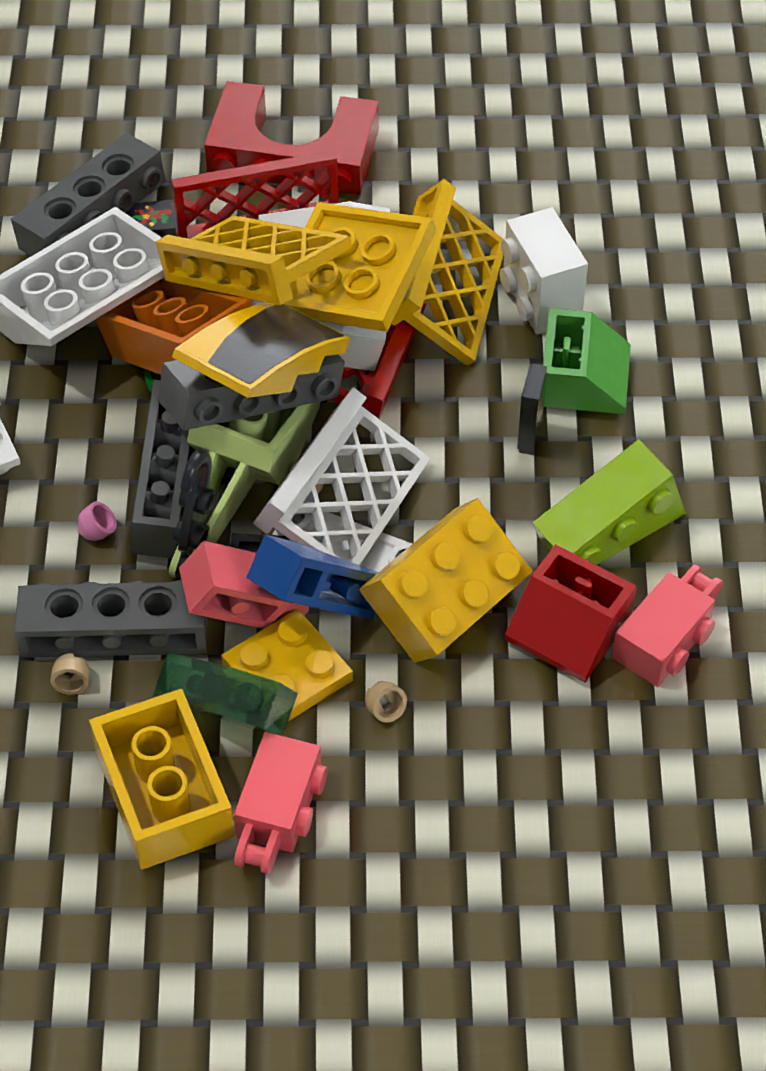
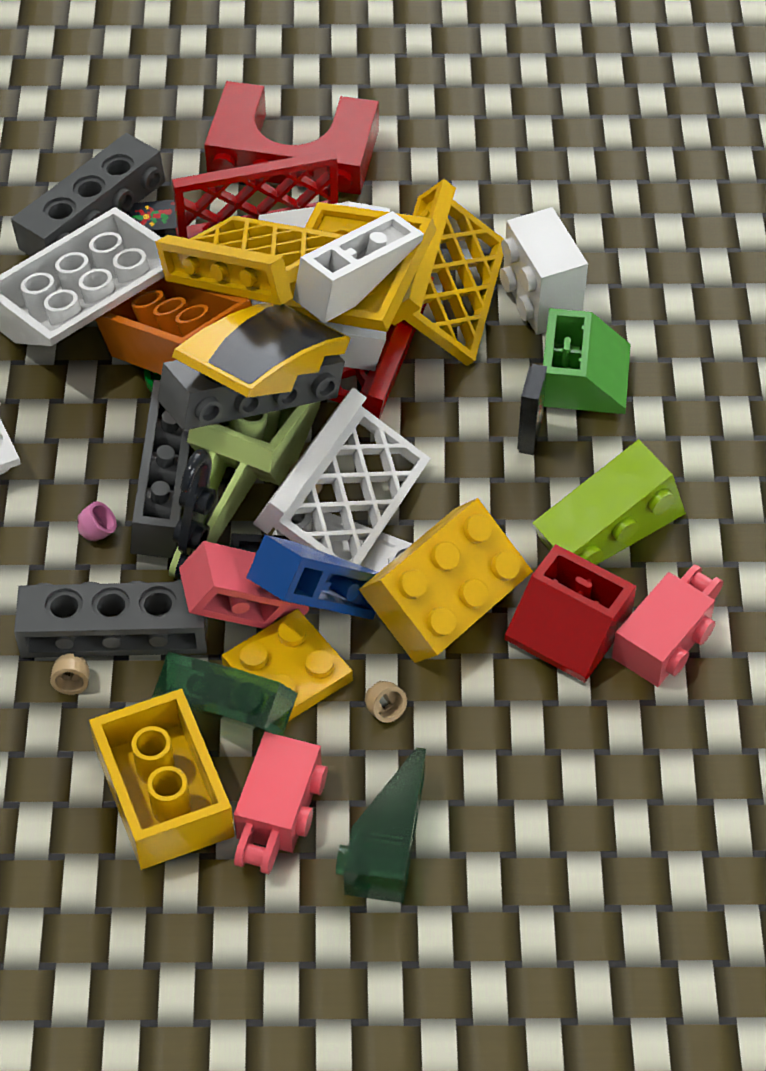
none -> white slope [293,211,424,323]
none -> clear green slope [336,747,426,903]

